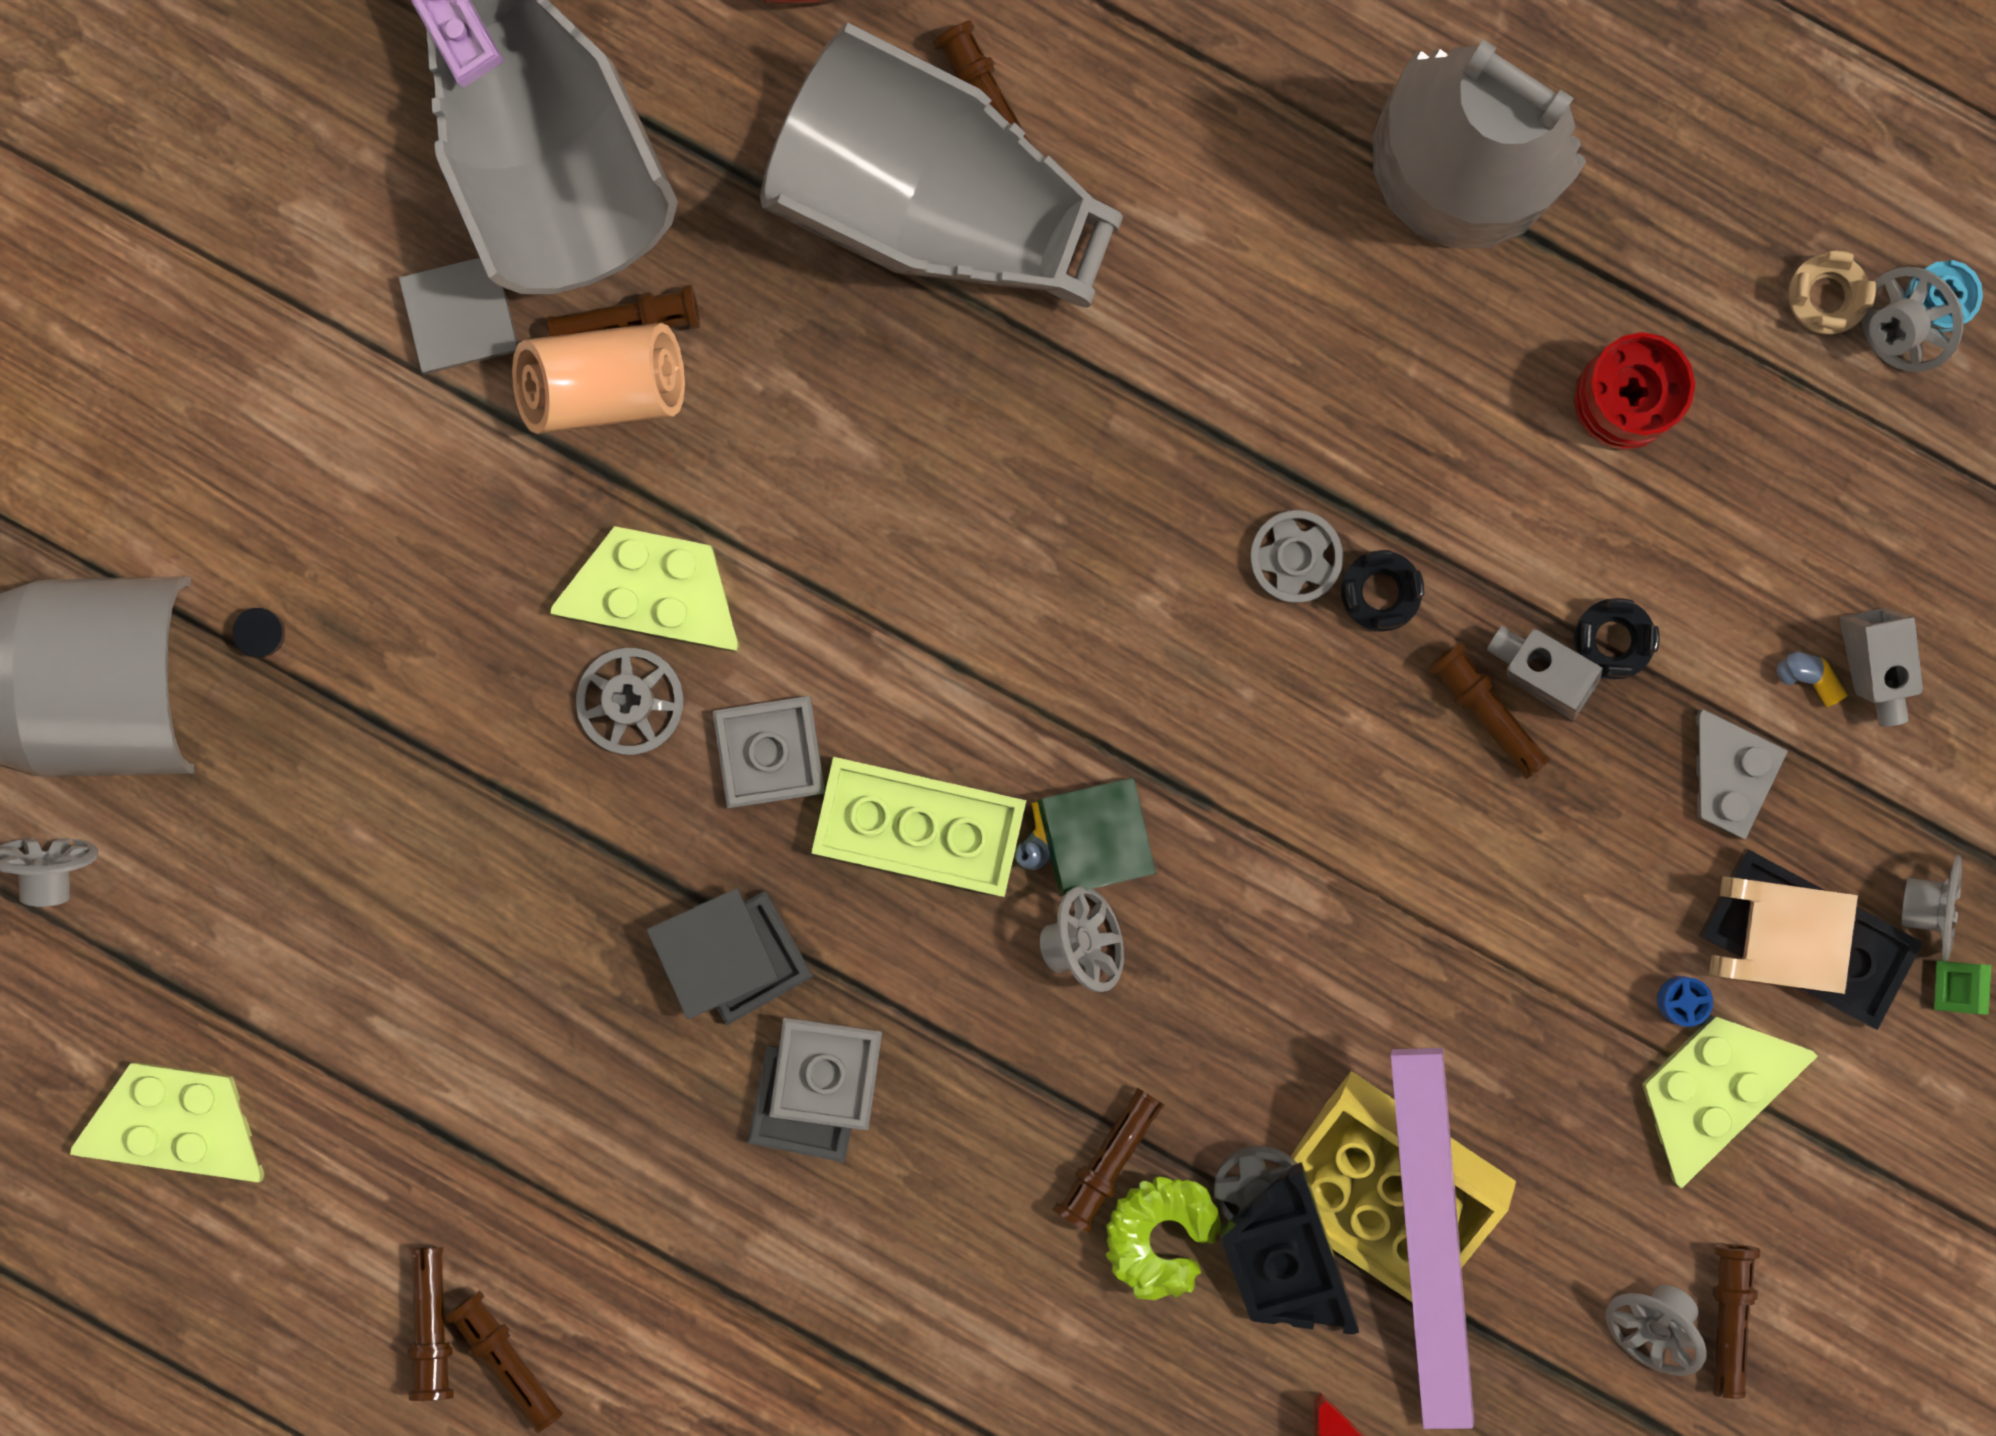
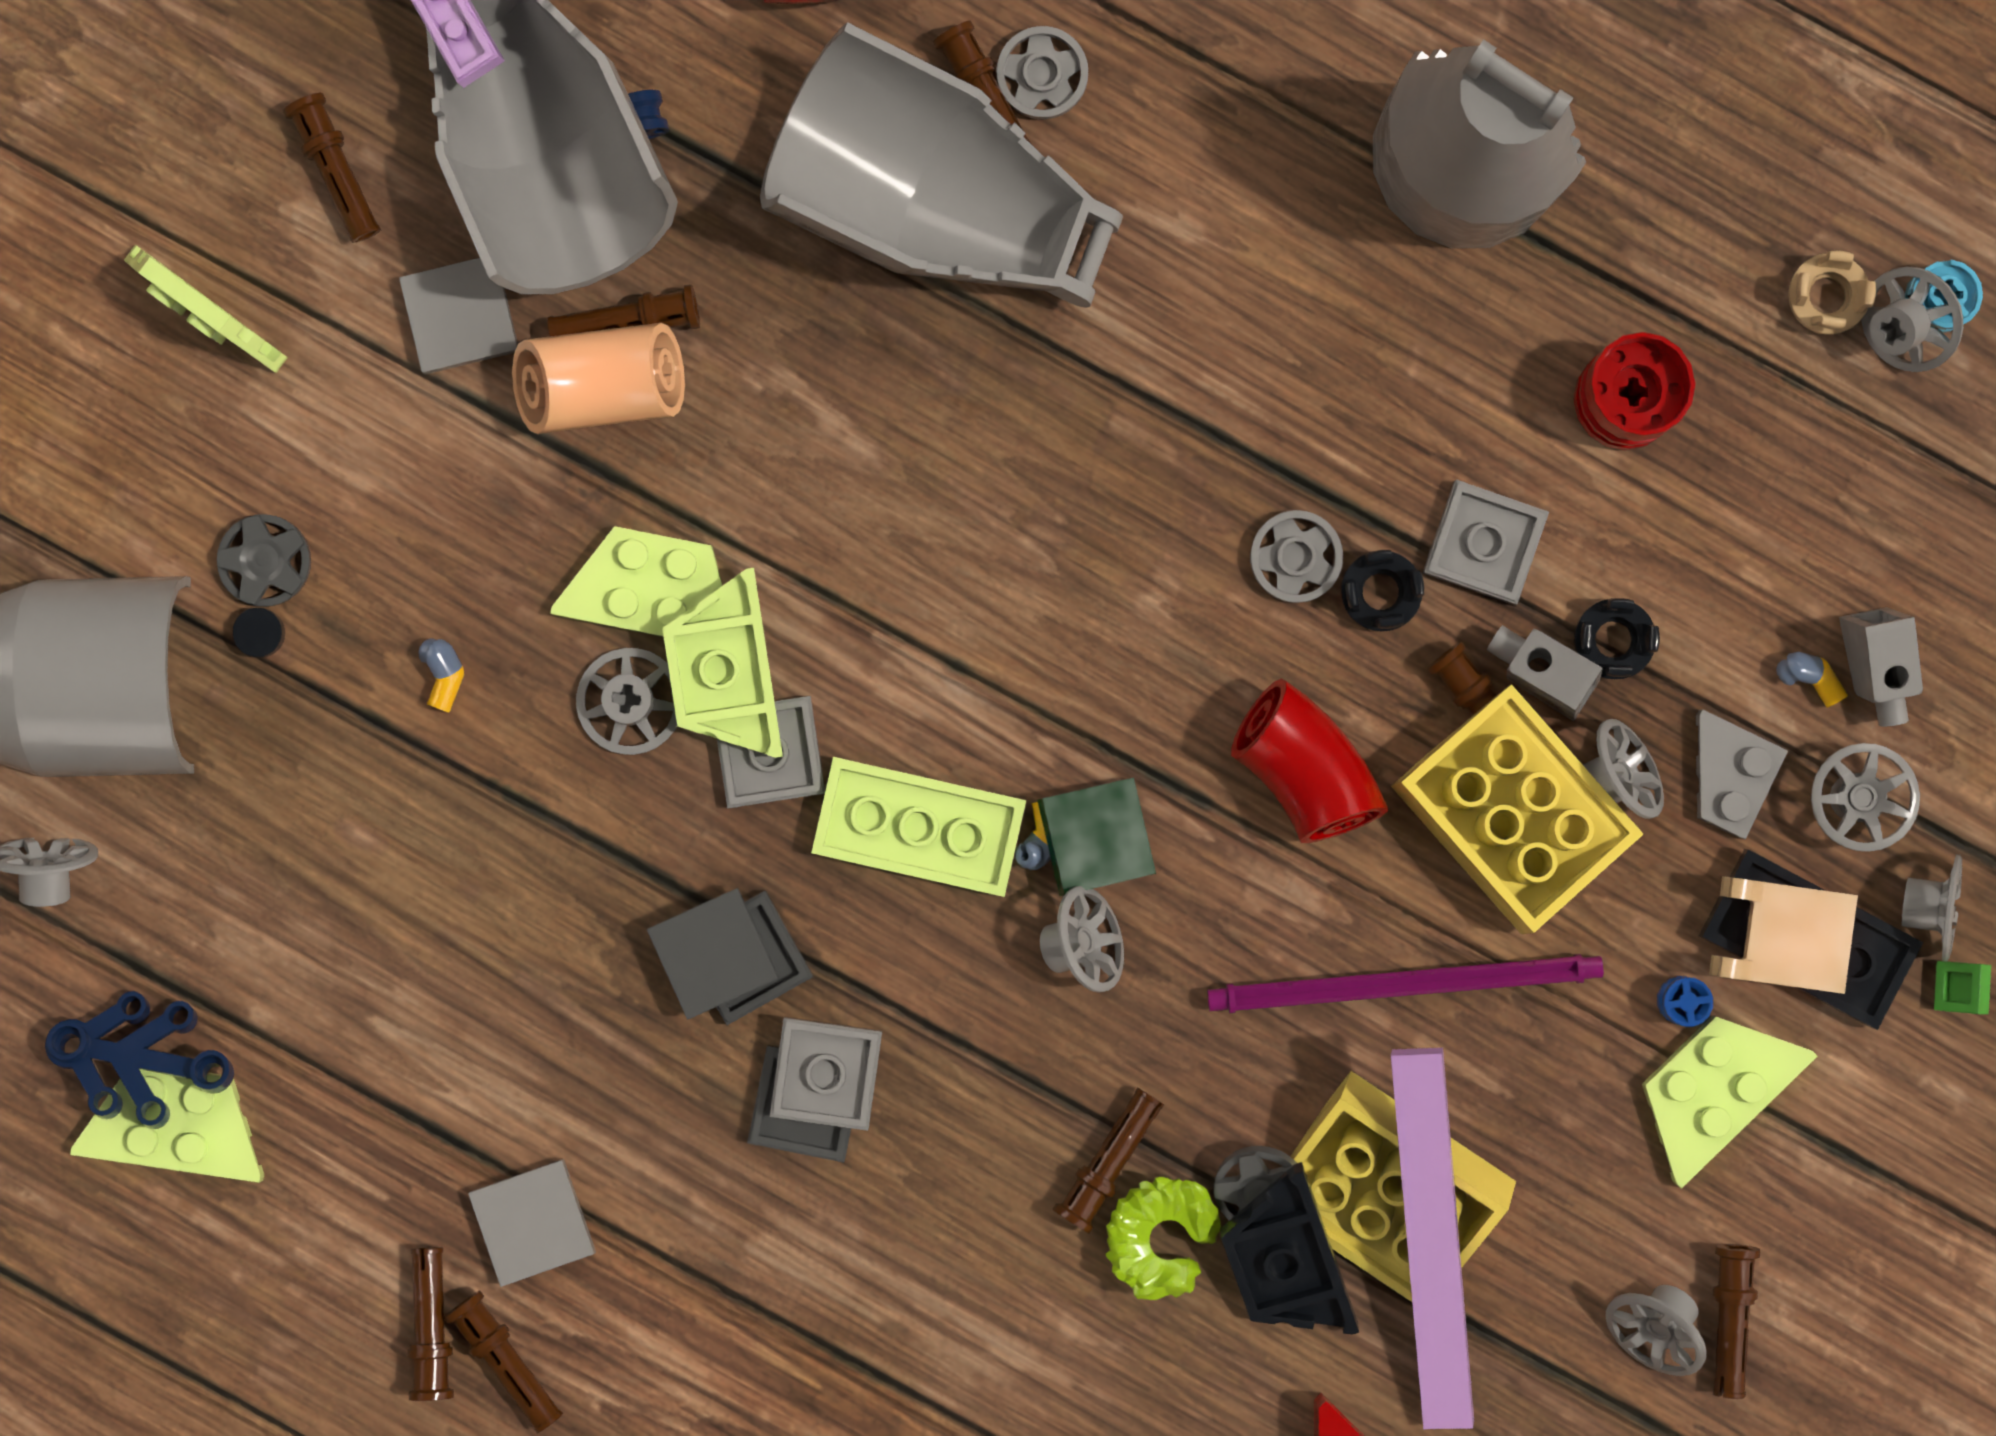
none -> dark blue plant [45,991,234,1129]
none -> yellowish green wing [124,245,288,373]
none -> dark grey wheel [217,514,311,607]
none -> reddish brown pin [283,92,381,243]
none -> arm [418,638,464,713]
none -> light grey tile [468,1159,596,1287]
none -> dark blue wheel [628,90,669,139]
none -> yellowish green wing [662,568,783,758]
none -> light grey wheel [997,26,1088,120]
none -> magenta piece [1207,954,1604,1014]
none -> red brick [1231,678,1388,843]
none -> light yellow slope [1391,684,1643,934]
none -> light grey tile [1422,480,1549,606]
none -> light grey wheel [1583,719,1664,819]
none -> light grey wheel [1811,743,1920,851]

